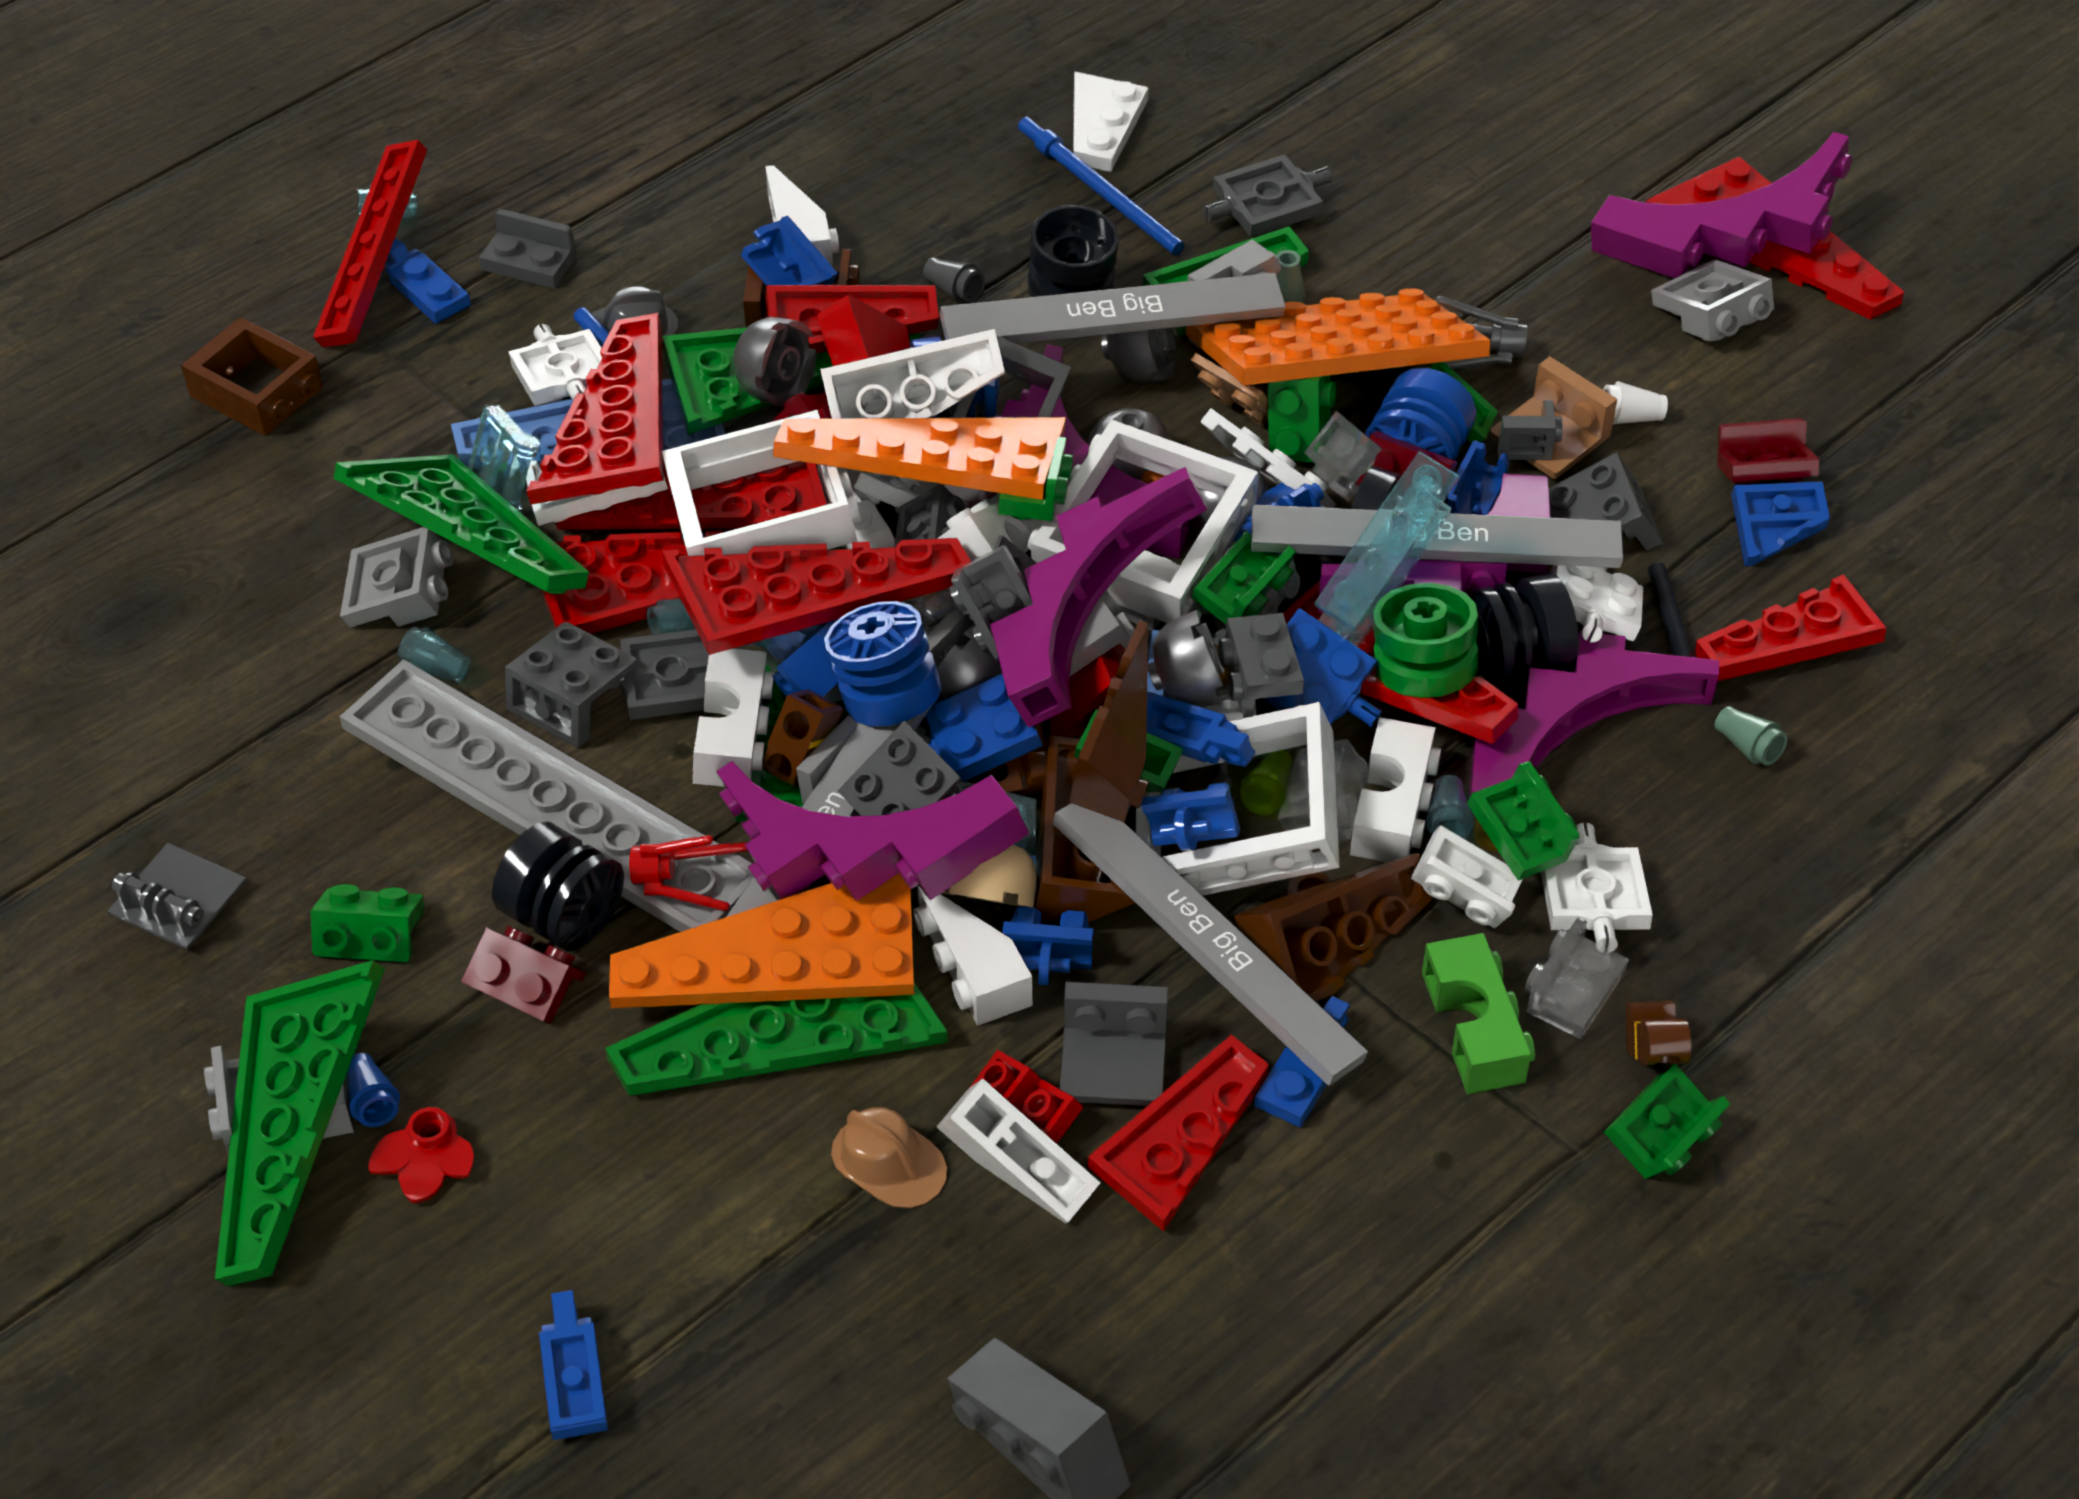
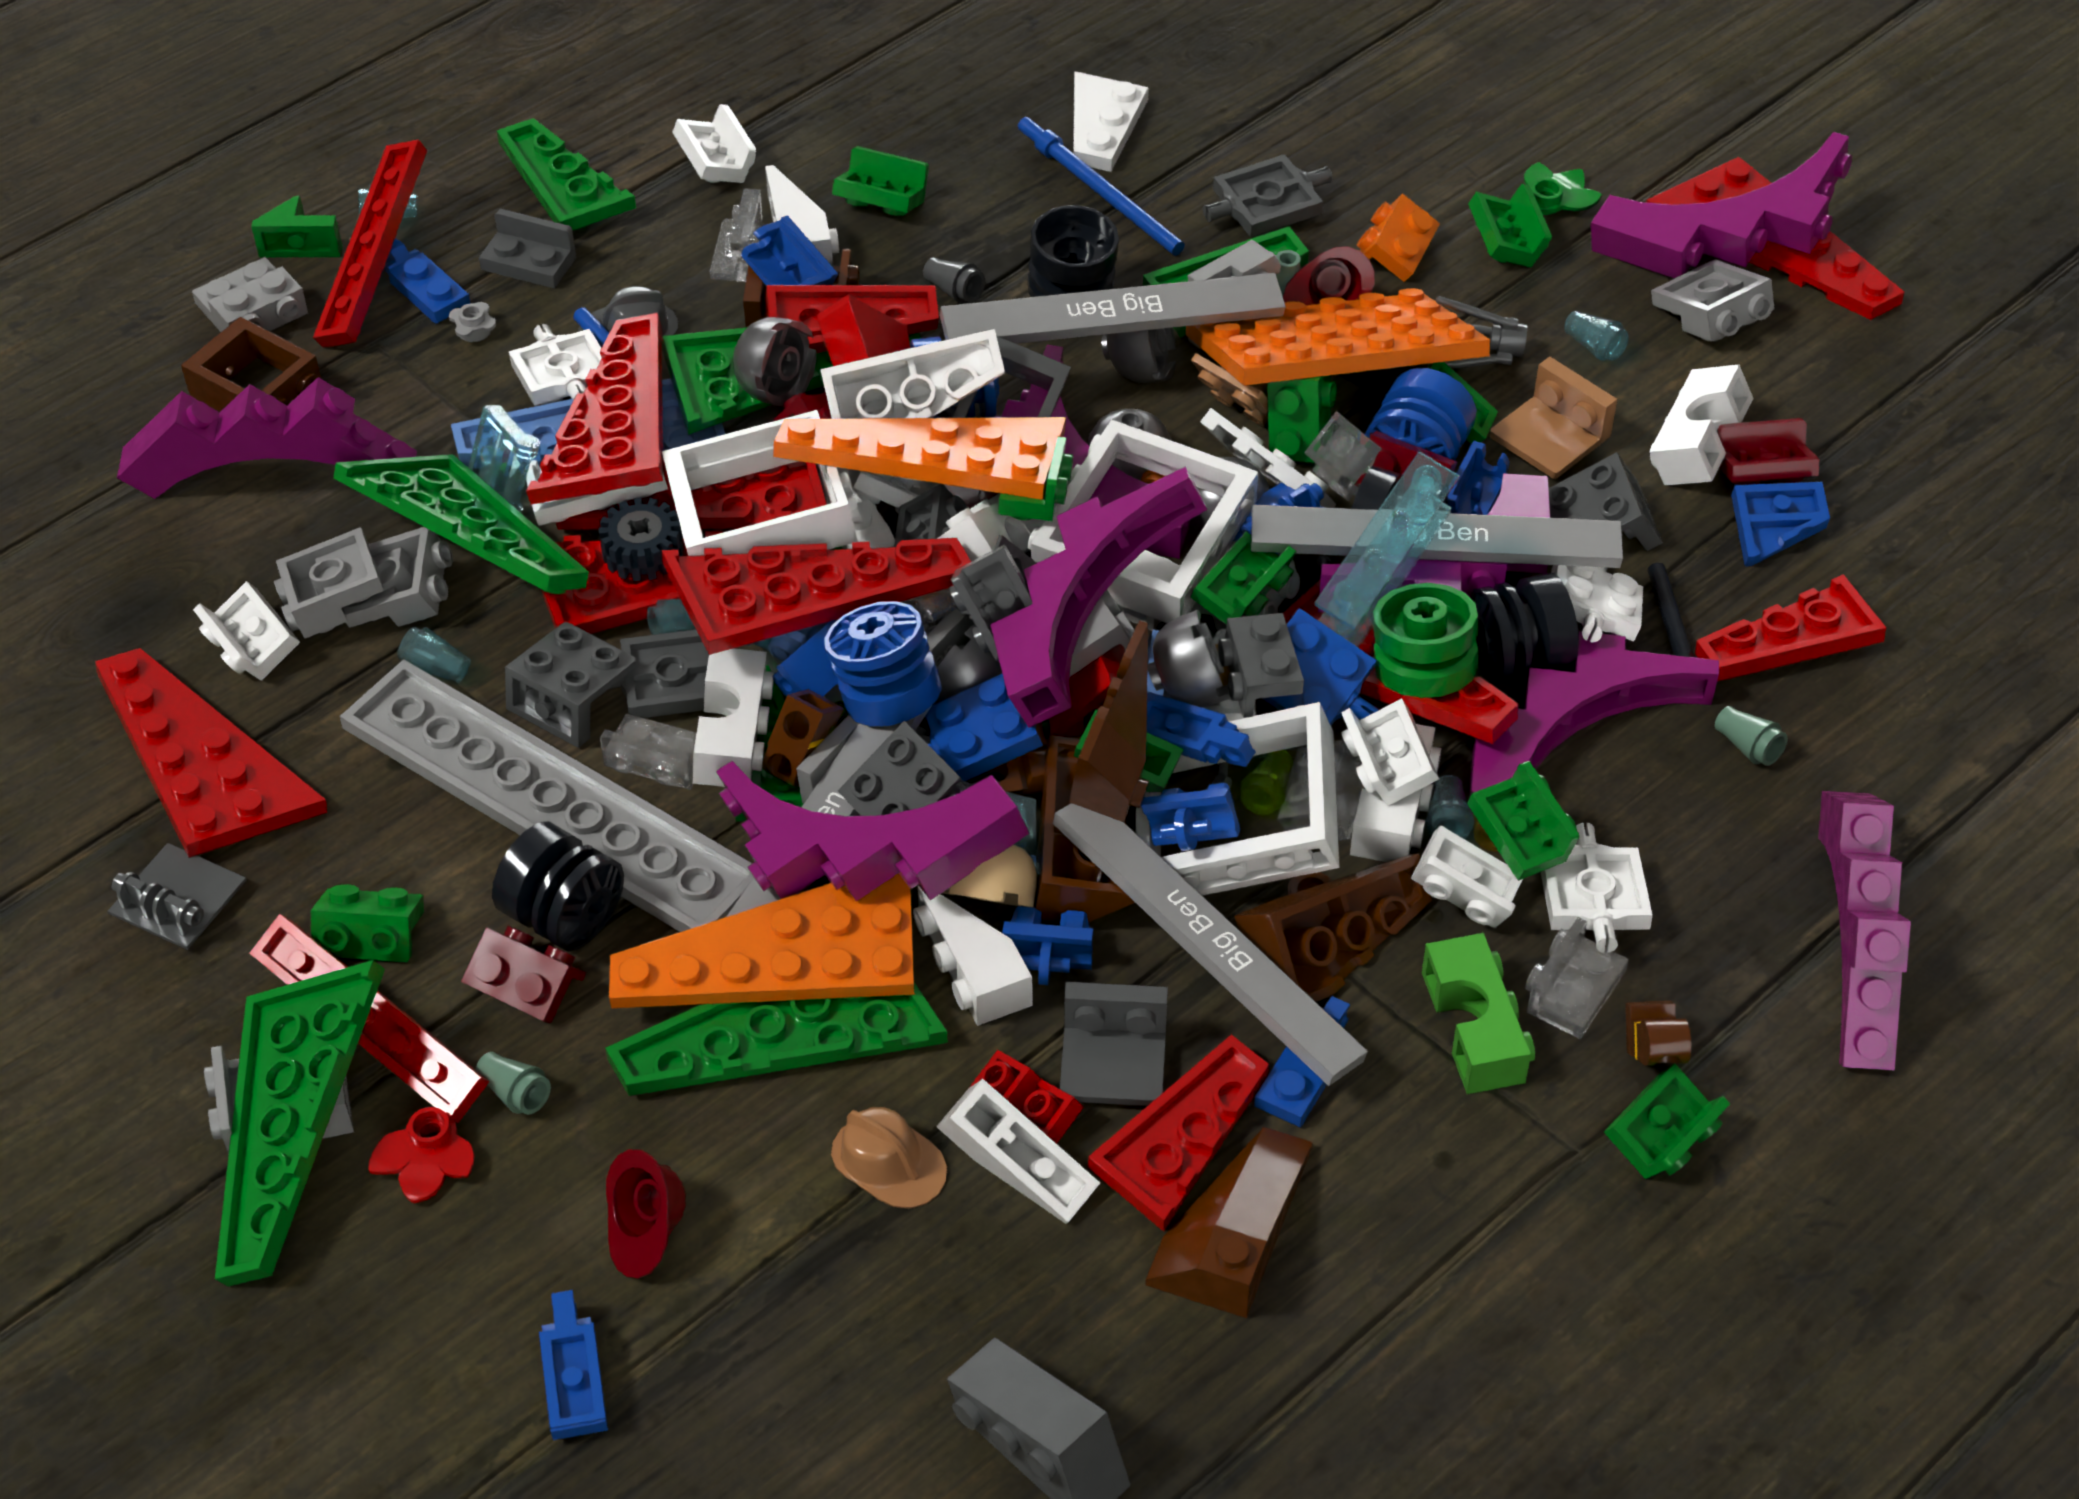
blue cone [346,1053,400,1127] -> none
red plant [629,835,748,912] -> none
dark grey bracket [1498,400,1563,460] -> none
white cone [1603,381,1668,424] -> none
none -> red wing [95,648,327,858]
none -> magenta arch [117,377,417,499]
none -> light grey plate [192,257,308,332]
none -> white bracket [193,581,300,681]
none -> plate [249,913,489,1123]
none -> green slope [251,196,343,258]
none -> light grey plate [274,527,384,639]
none -> light grey plate [449,302,496,342]
none -> sand green cone [475,1051,551,1114]
none -> green wing [497,118,636,231]
none -> black wheel [599,498,684,581]
none -> clear bracket [600,713,697,790]
none -> dark red piece [606,1149,686,1278]
none -> white bracket [672,104,756,183]
none -> clear bracket [710,189,763,281]
none -> green bracket [832,146,929,216]
none -> reddish brown wedge [1145,1127,1313,1318]
none -> dark red piece [1283,246,1374,305]
none -> white bracket [1341,698,1439,806]
none -> orange bracket [1356,193,1440,282]
none -> green bracket [1468,184,1552,268]
none -> green plate [1524,162,1602,215]
none -> clear light blue cone [1564,310,1629,361]
none -> white arch [1649,365,1753,485]
none -> magenta arch [1818,791,1911,1070]

